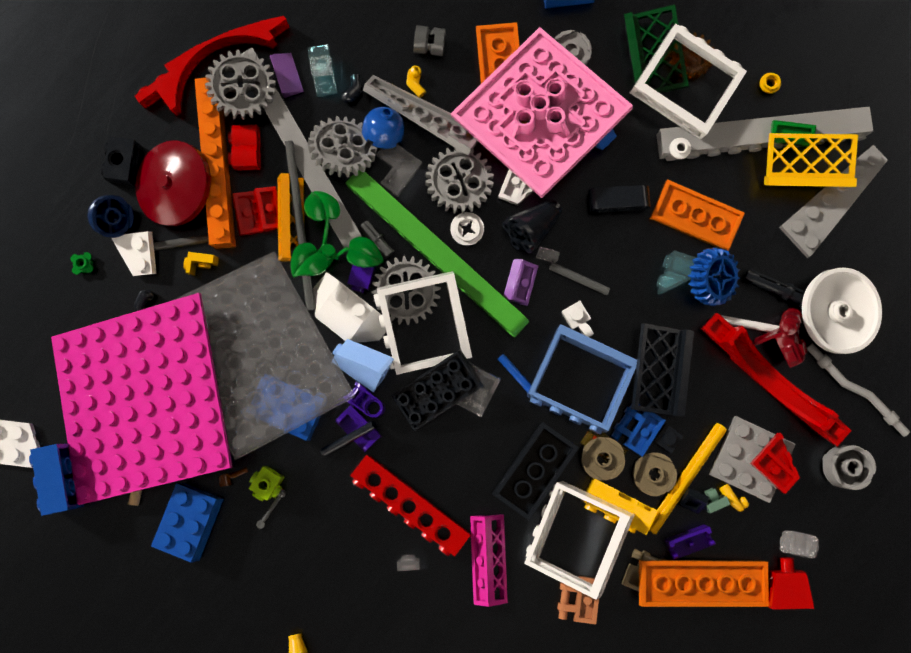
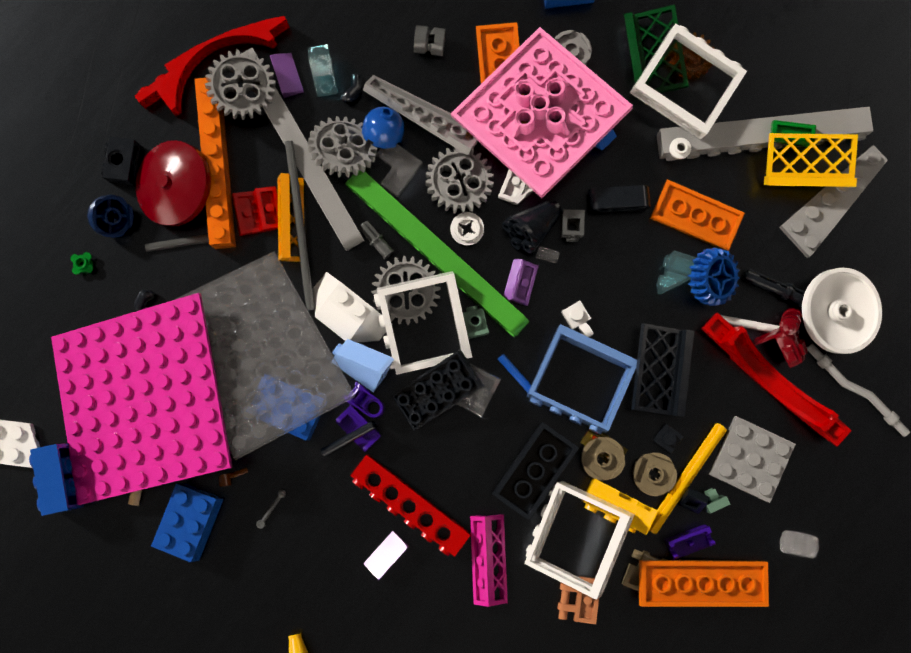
white wing [112,231,156,276] -> none
yellow bracket [183,252,219,276] -> none
red brick [228,125,261,171] -> none
lime brick [249,466,285,501] -> none
green plant [291,191,383,277] -> none
dark purple brick [347,265,376,294] -> none
clear plate [397,555,420,571] -> none
yellow arm [406,65,426,98] -> none
dark grey bar [549,262,610,296] -> none
blue plate [611,403,666,457] -> none
yellow arm [719,484,749,511] -> none
red wing [750,433,800,494] -> none
yellow plate [760,73,781,94] -> none
red torso [768,557,814,609] -> none
light grey brick [822,445,876,490] -> none
none -> slope [364,531,409,580]
none -> sand green brick [463,306,489,339]
none -> dark grey brick [561,209,585,242]

